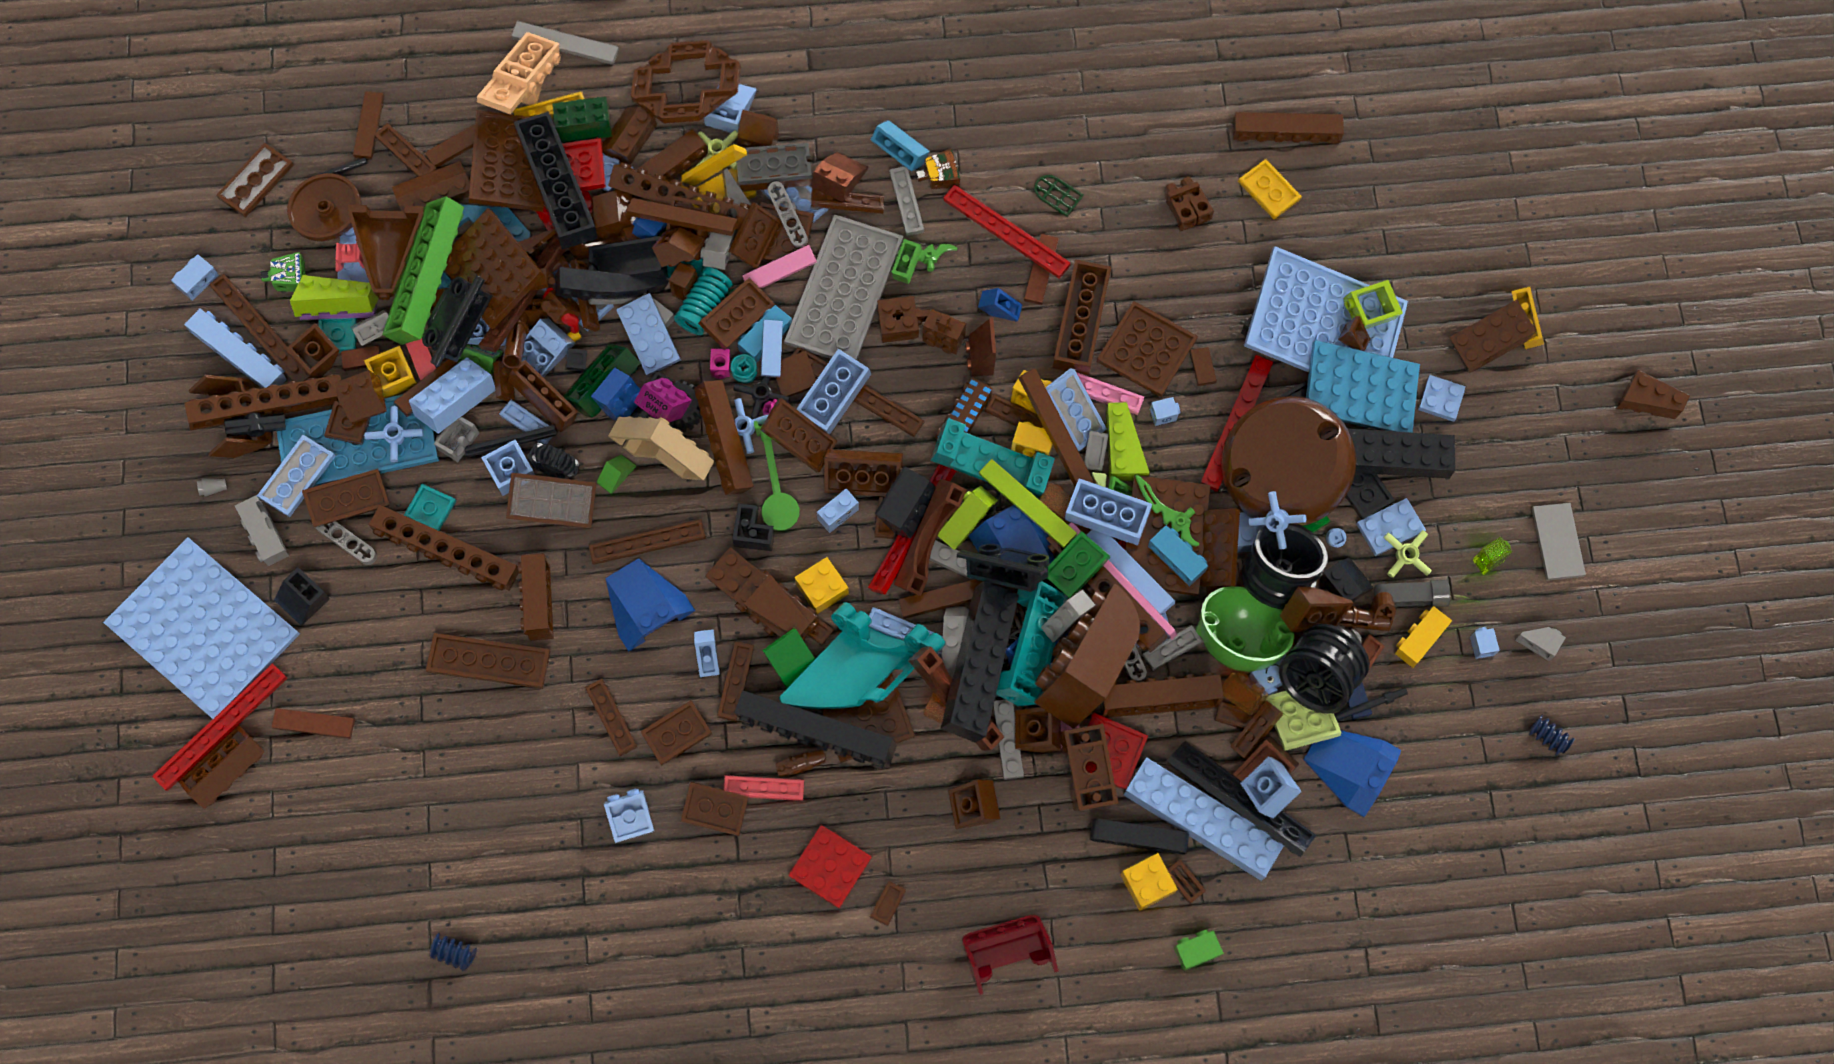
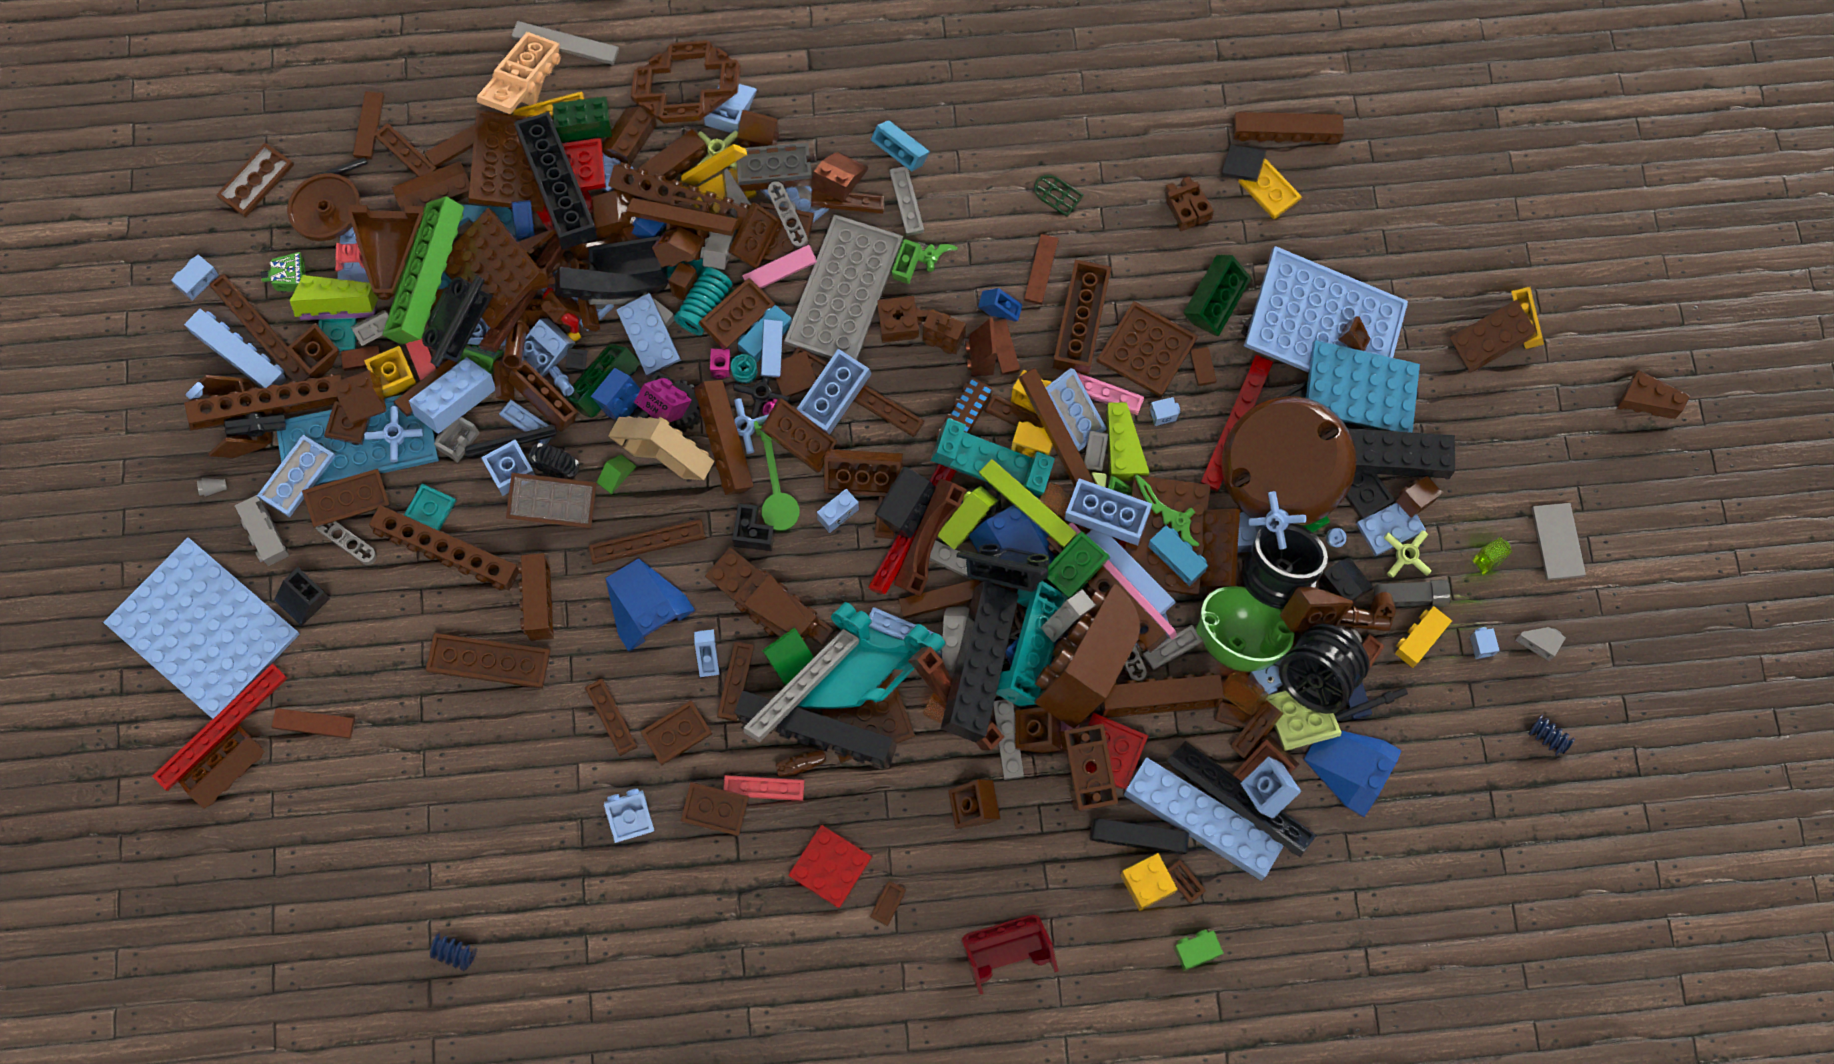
yellow brick [795,557,849,614] -> none
torso [916,149,960,189] -> none
red plate [943,184,1071,279] -> none
lime window [1343,280,1403,329] -> none
light blue plate [1418,375,1466,422] -> none
none -> light blue tile [186,382,204,400]
none -> blue tile [511,200,535,240]
none -> light blue axle [549,366,574,396]
none -> light grey plate [744,629,859,743]
none -> copper tile [994,319,1020,375]
none -> dark green slope [1183,255,1252,336]
none -> black tile [1222,145,1266,183]
none -> reddish brown brick [1396,476,1443,518]

